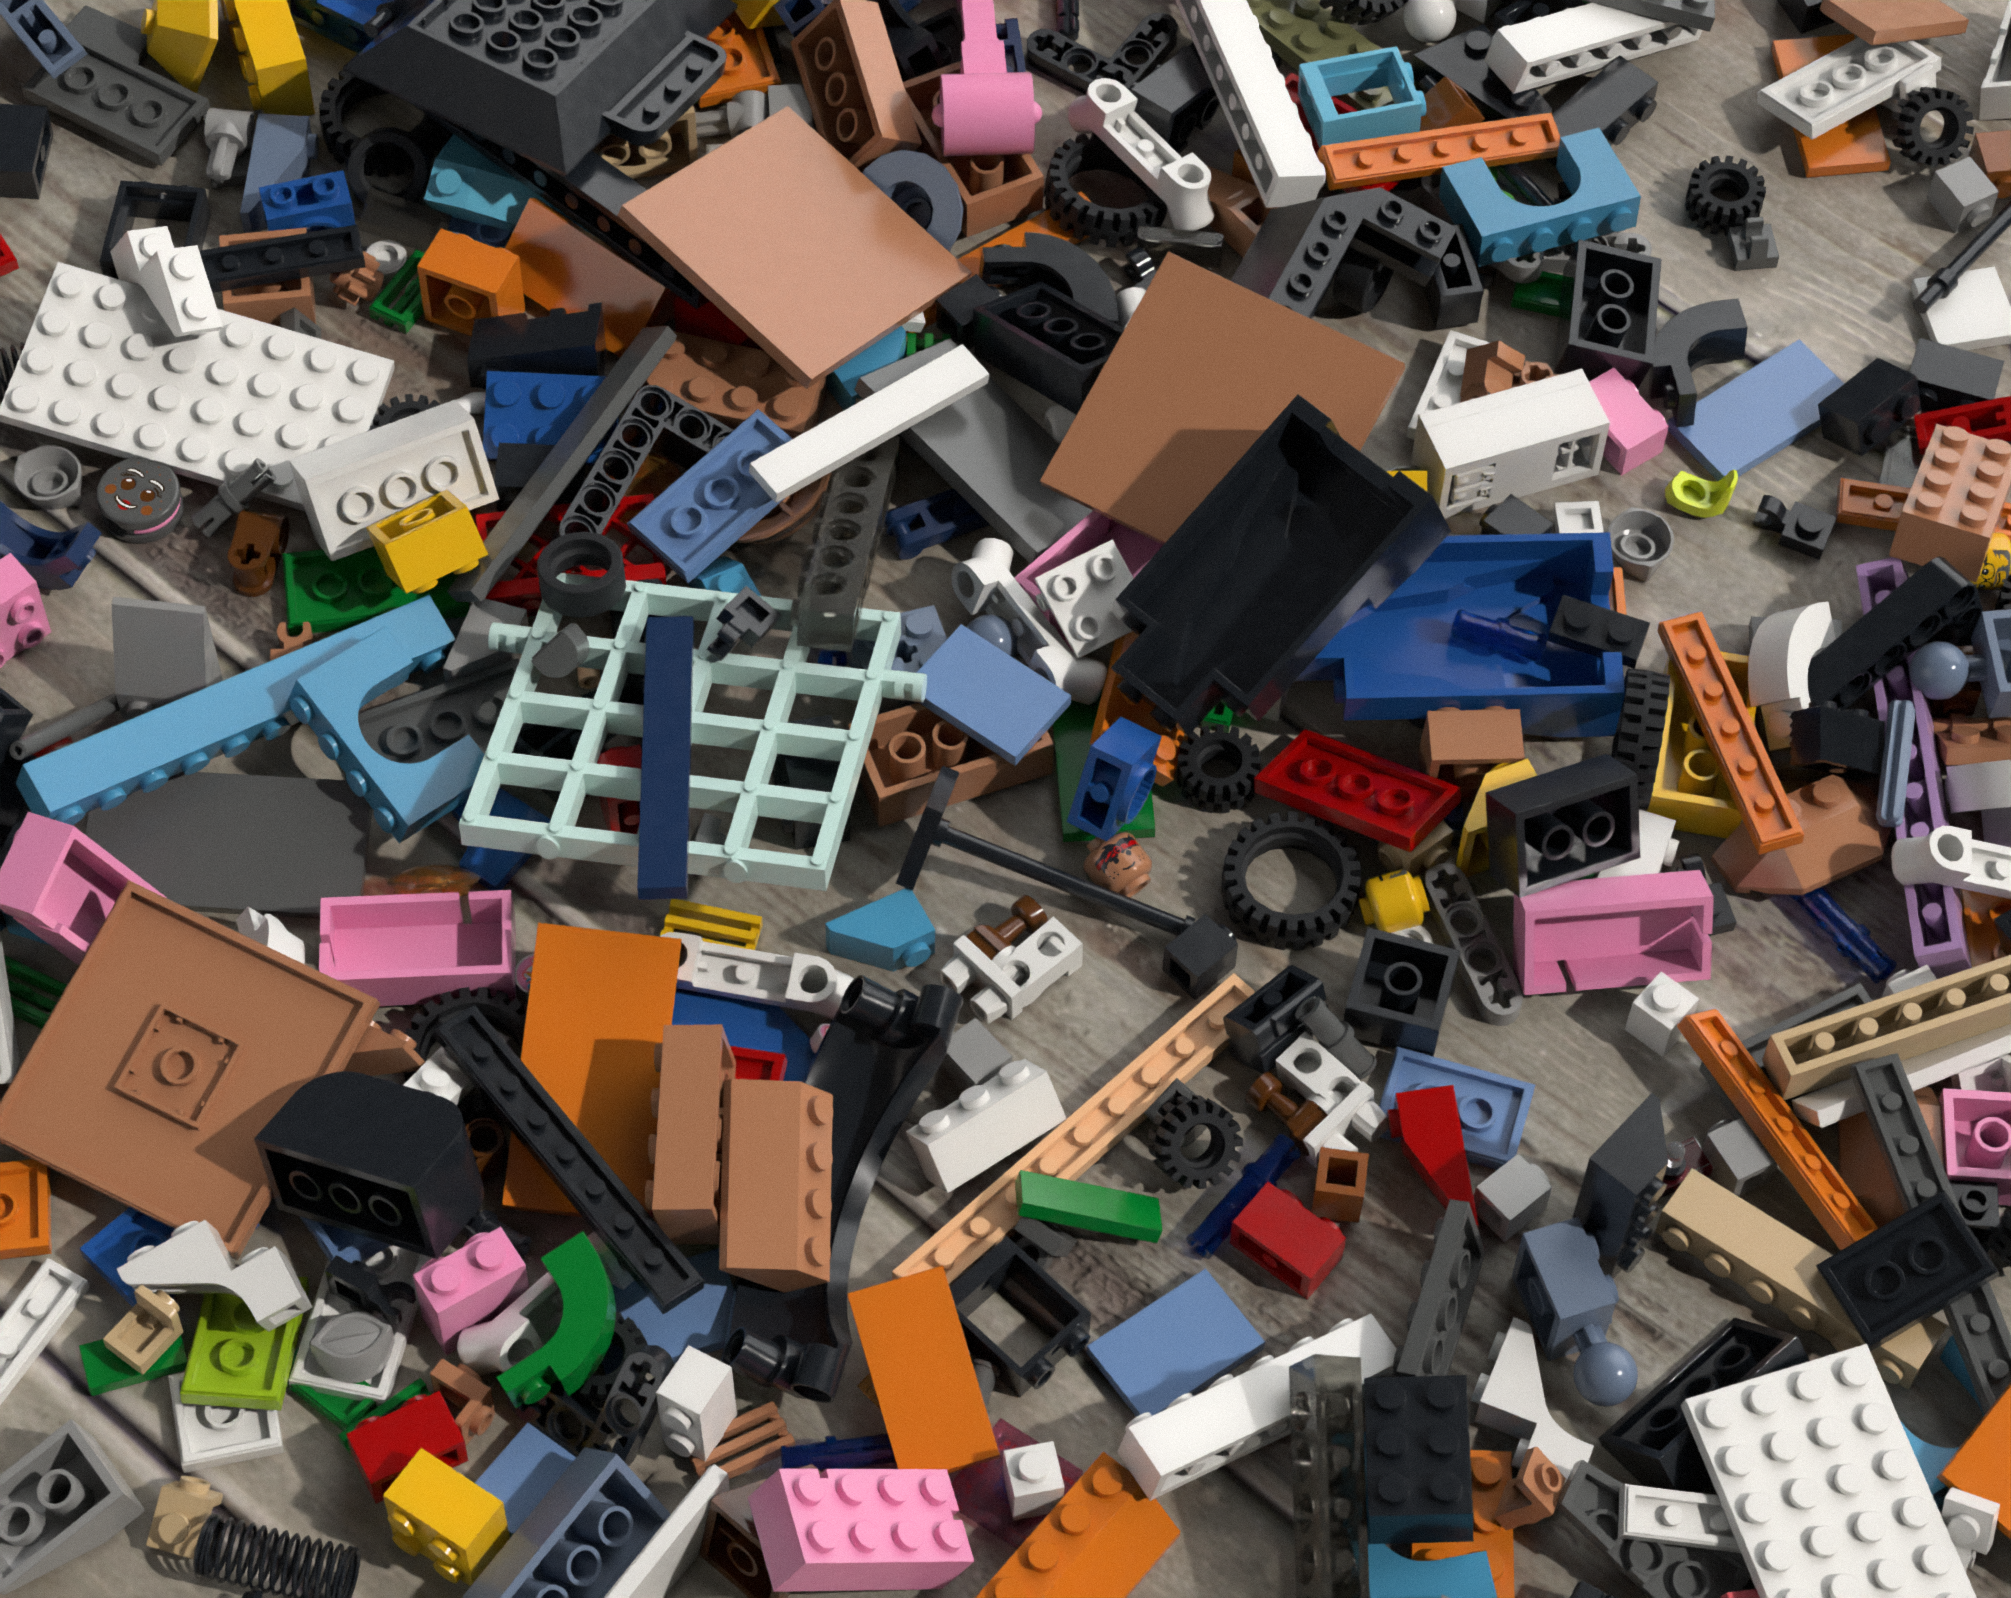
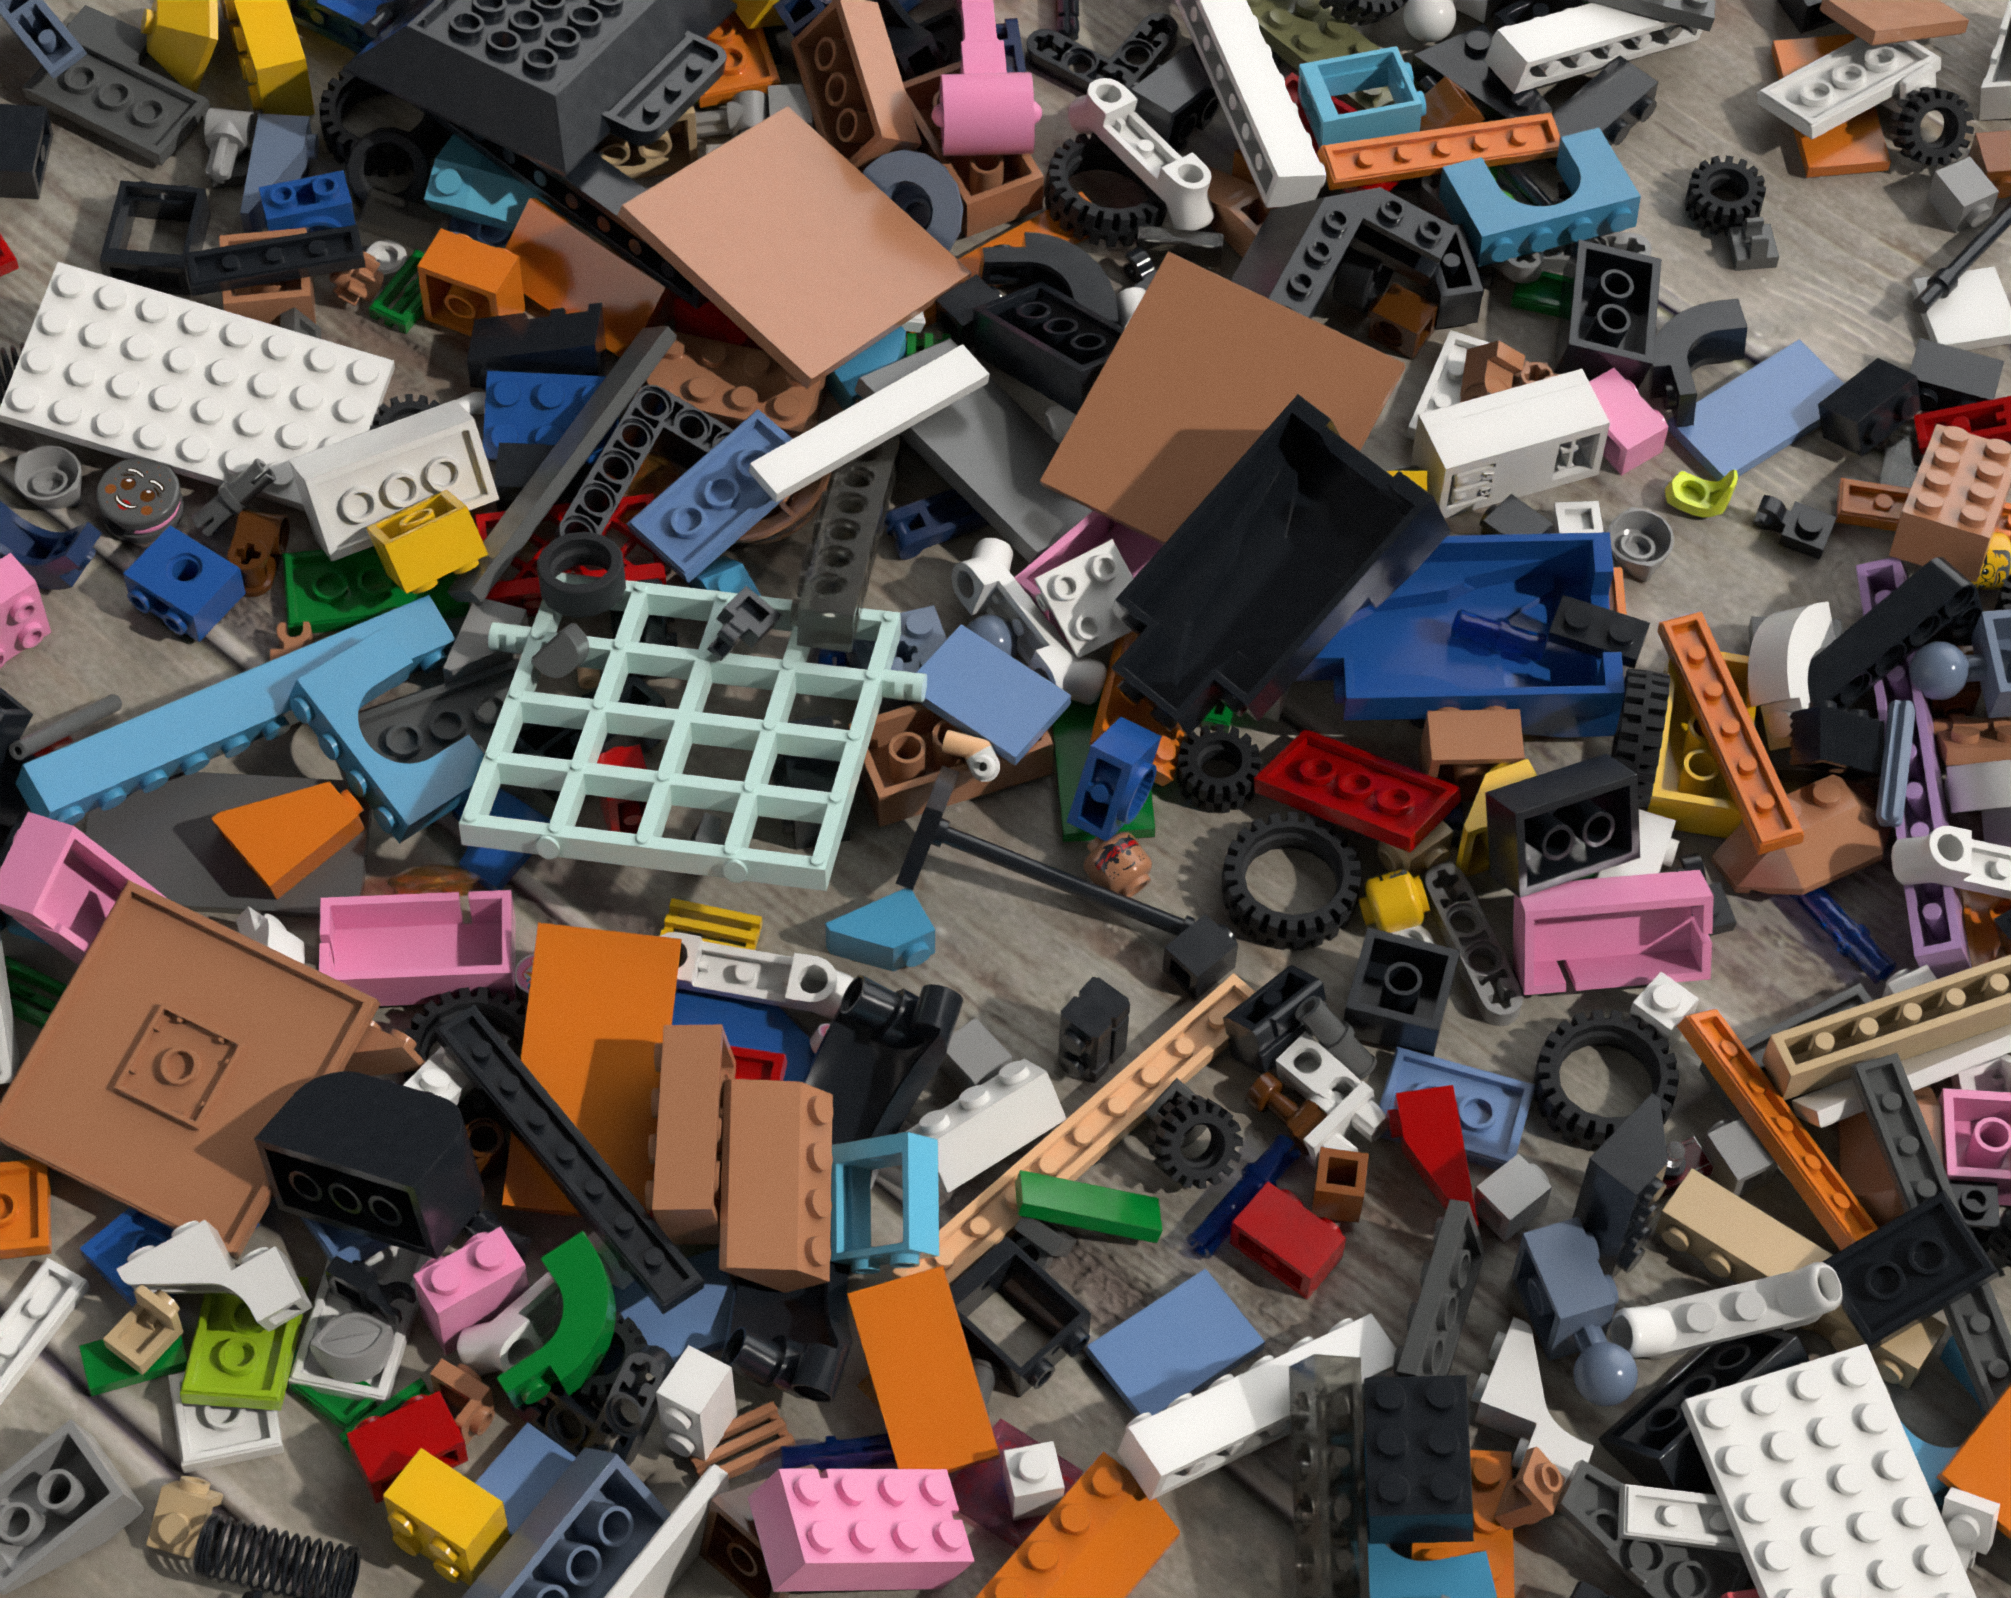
white arch [110,226,223,337] -> none
light grey slope [111,597,223,719] -> none
dark blue tile [637,616,694,900] -> none
white hips [940,895,1083,1025] -> none
none -> blue brick [123,525,246,642]
none -> orange slope [211,781,365,900]
none -> medium azure window [831,1132,939,1274]
none -> arm [942,730,1000,782]
none -> black brick [1058,977,1130,1083]
none -> reddish brown brick [1367,283,1438,360]
none -> black tyre [1533,1009,1679,1151]
none -> white plate [1611,1262,1843,1360]

